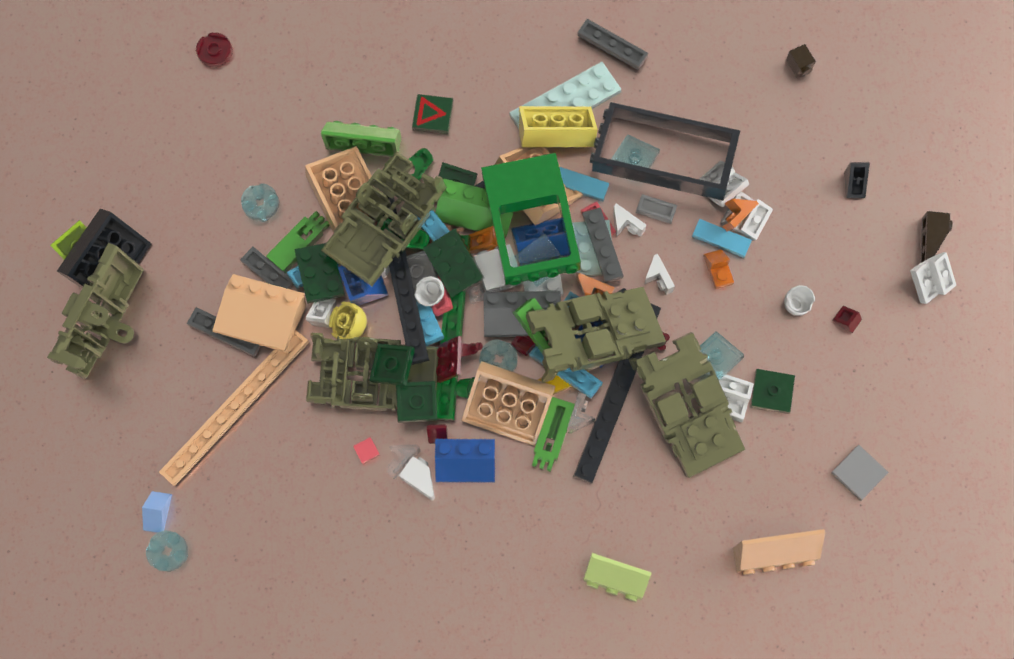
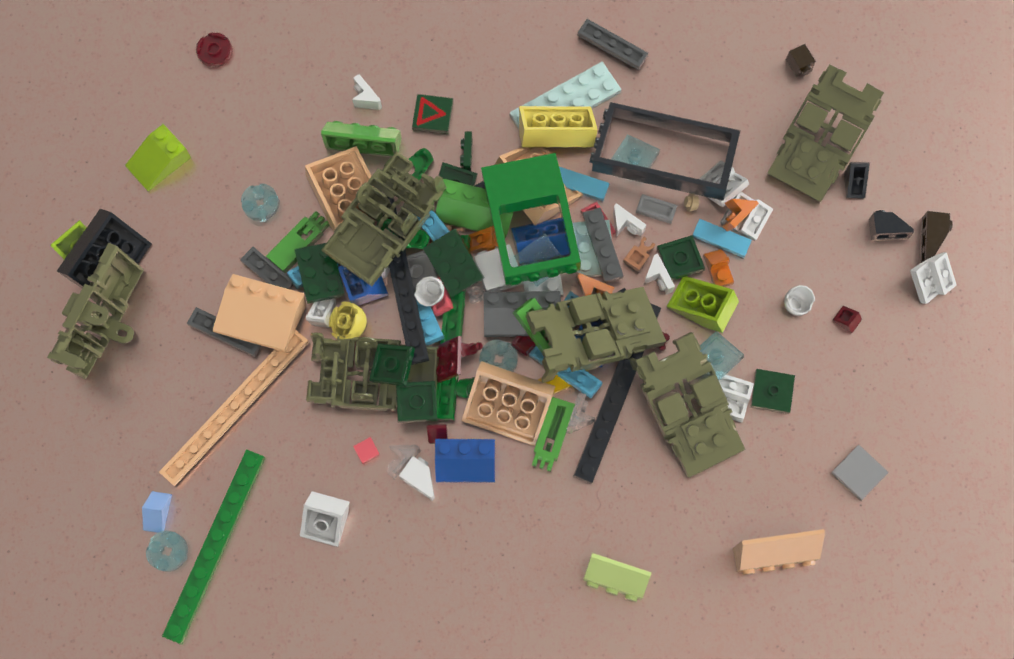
none -> lime slope [125,124,191,192]
none -> green plate [162,449,265,644]
none -> white slope [300,491,350,547]
none -> white slope [352,74,382,110]
none -> dark green plate [460,131,473,171]
none -> nougat plate [623,237,656,272]
none -> dark green plate [656,235,705,281]
none -> lime slope [667,276,739,333]
none -> tan plate [684,193,699,212]
none -> olive piece [767,64,884,202]
none -> black slope [869,210,914,240]

